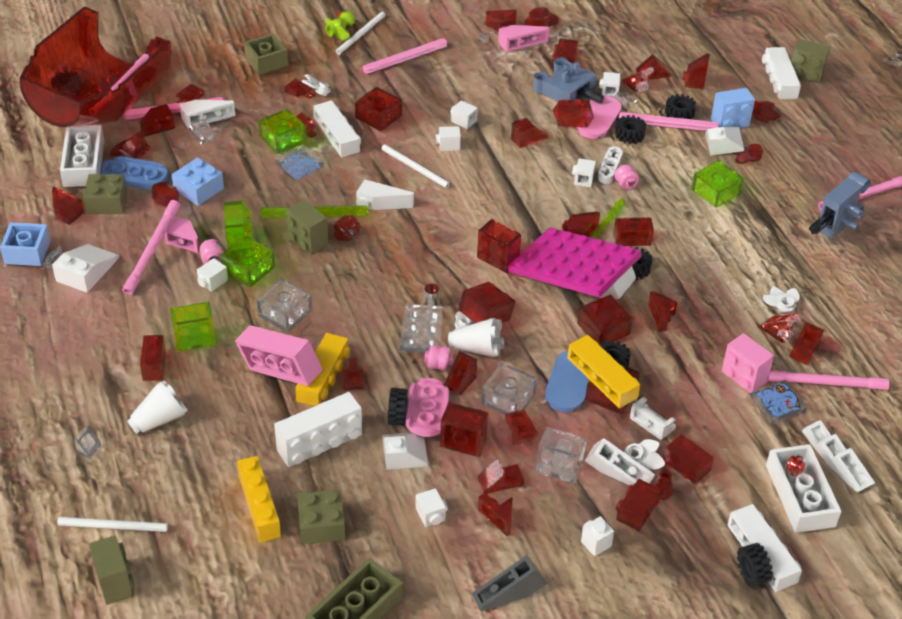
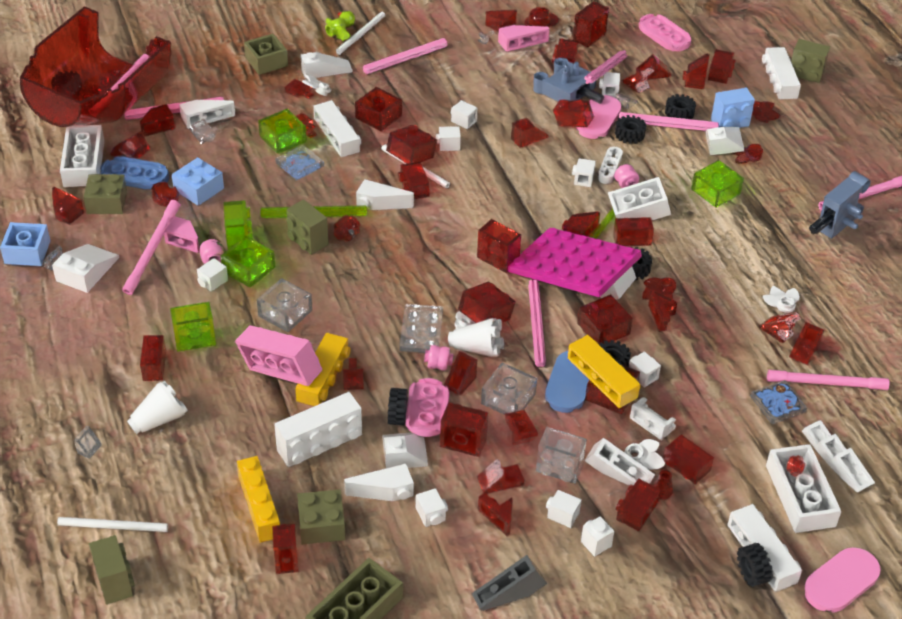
clear red plate [176,84,204,103] -> none
piece [421,283,441,312] -> none
bright pink brick [722,333,774,394] -> none
none -> clear red brick [272,524,299,574]
none -> white slope [301,52,352,80]
none -> white slope [344,464,414,501]
none -> clear red brick [386,125,437,166]
none -> clear red brick [398,161,430,199]
none -> bright pink axle [528,280,546,367]
none -> white brick [546,490,581,528]
none -> clear red brick [573,1,609,48]
none -> bright pink axle [584,50,627,84]
none -> white slope [608,177,671,220]
none -> white brick [628,352,661,388]
none -> bright pink tile [639,14,691,51]
none -> clear red plate [642,277,676,308]
none -> clear red brick [708,49,736,84]
none -> bright pink tile [804,548,880,612]

